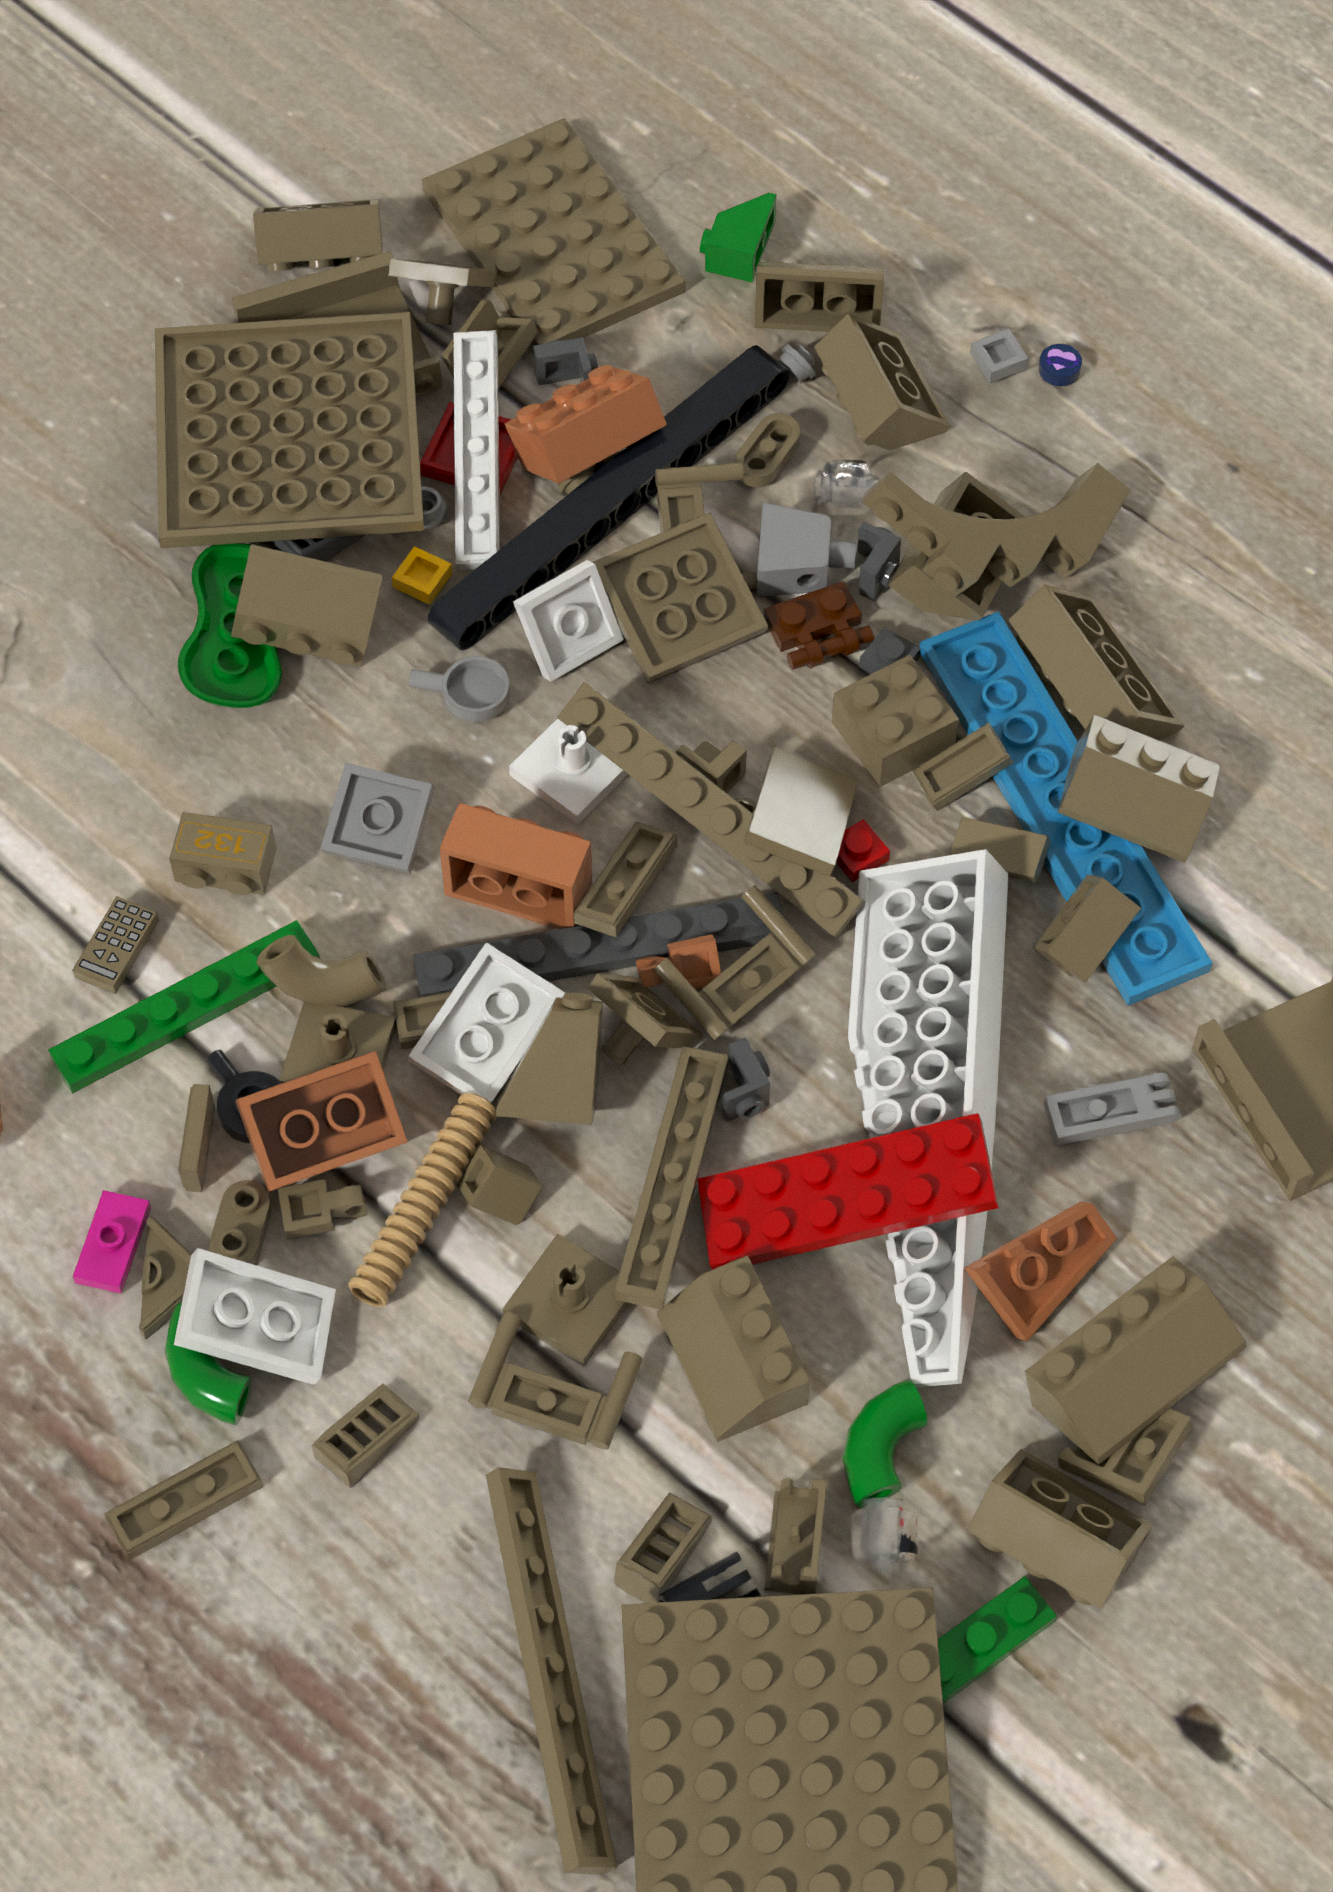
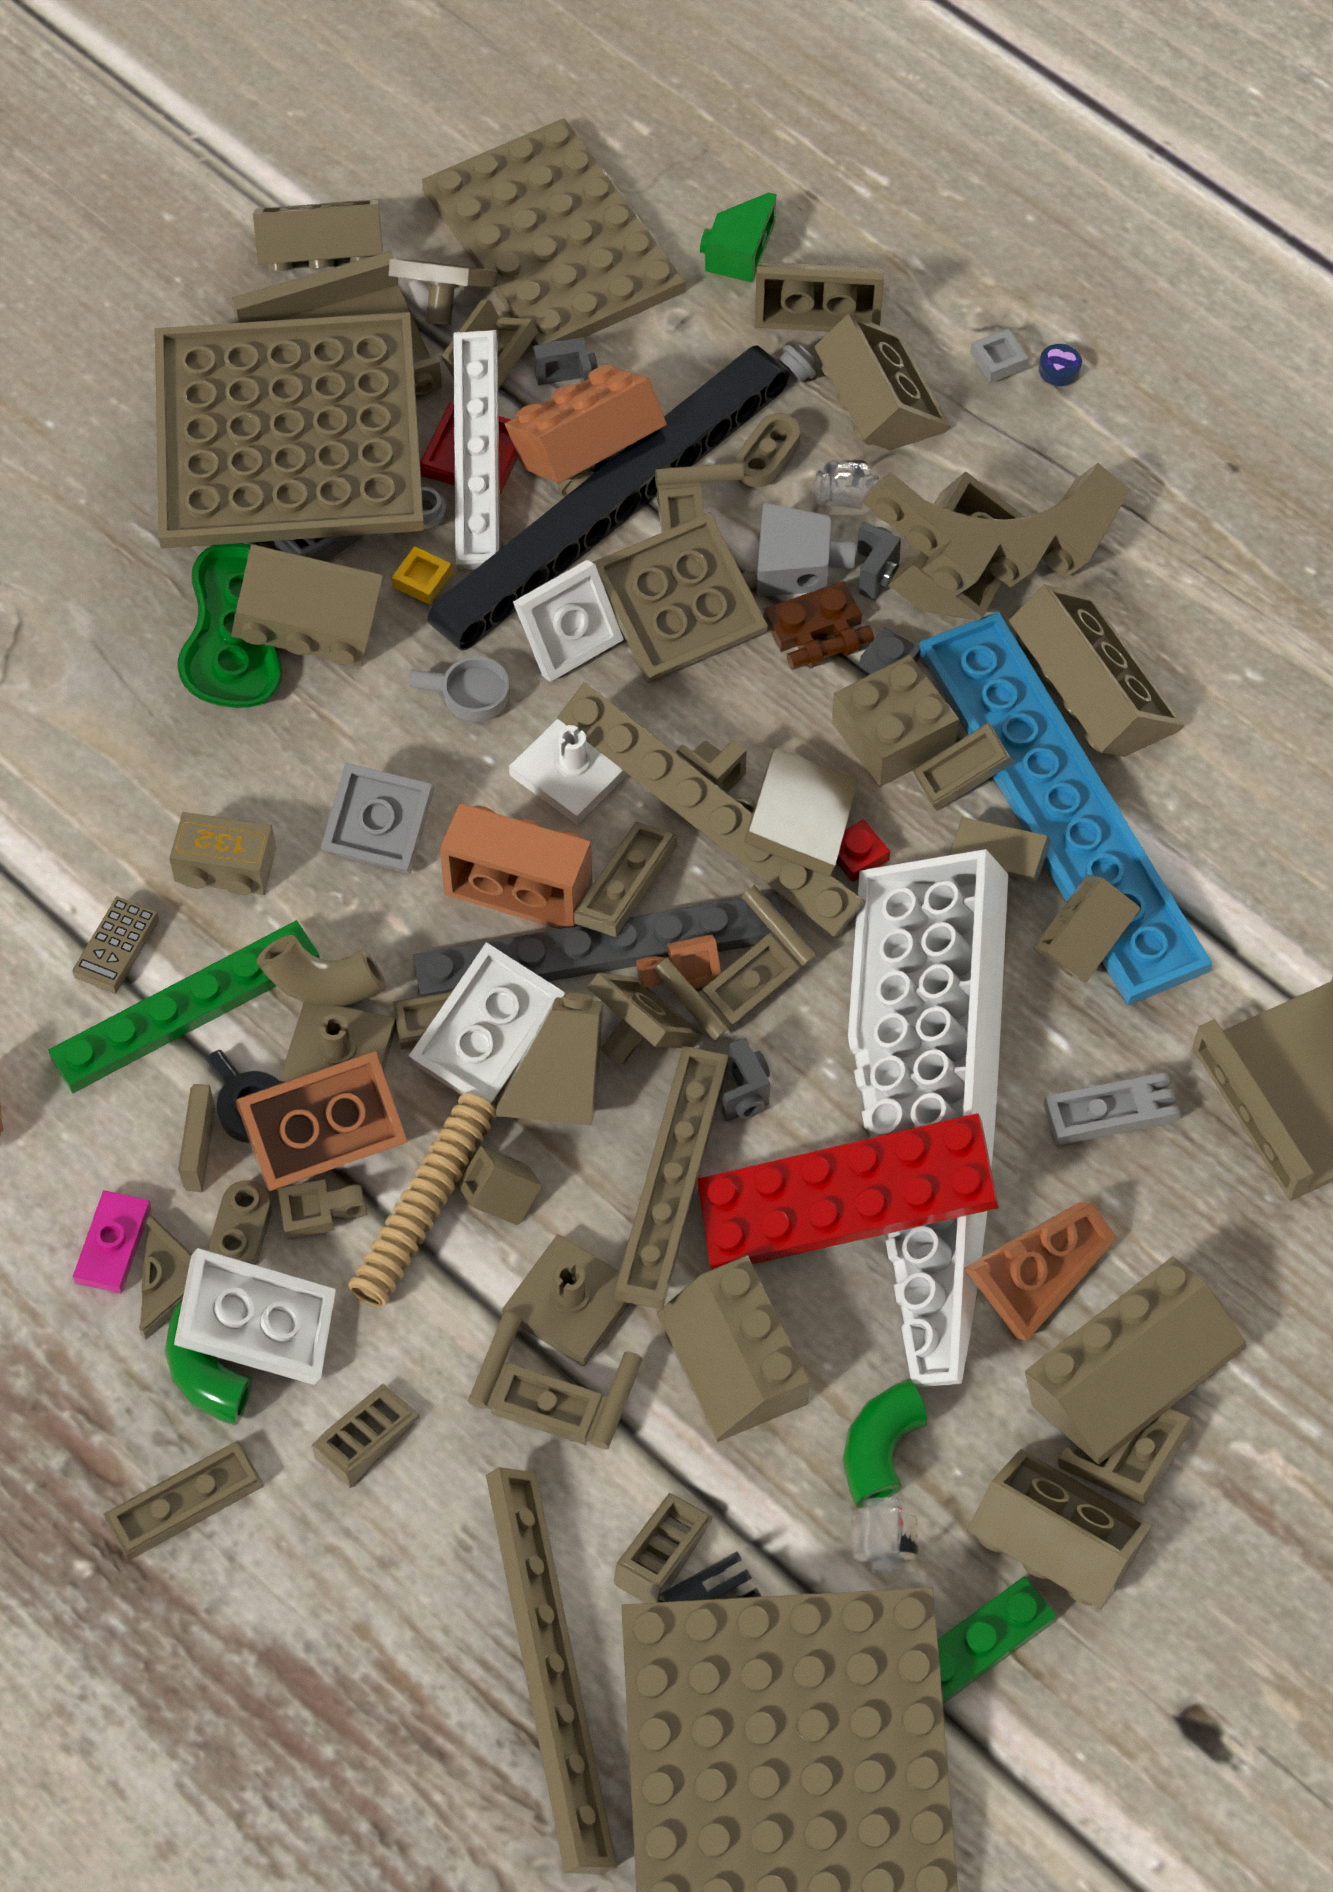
dark tan hinge [764,1478,827,1594] -> none
dark tan slope [1058,715,1220,863] -> none

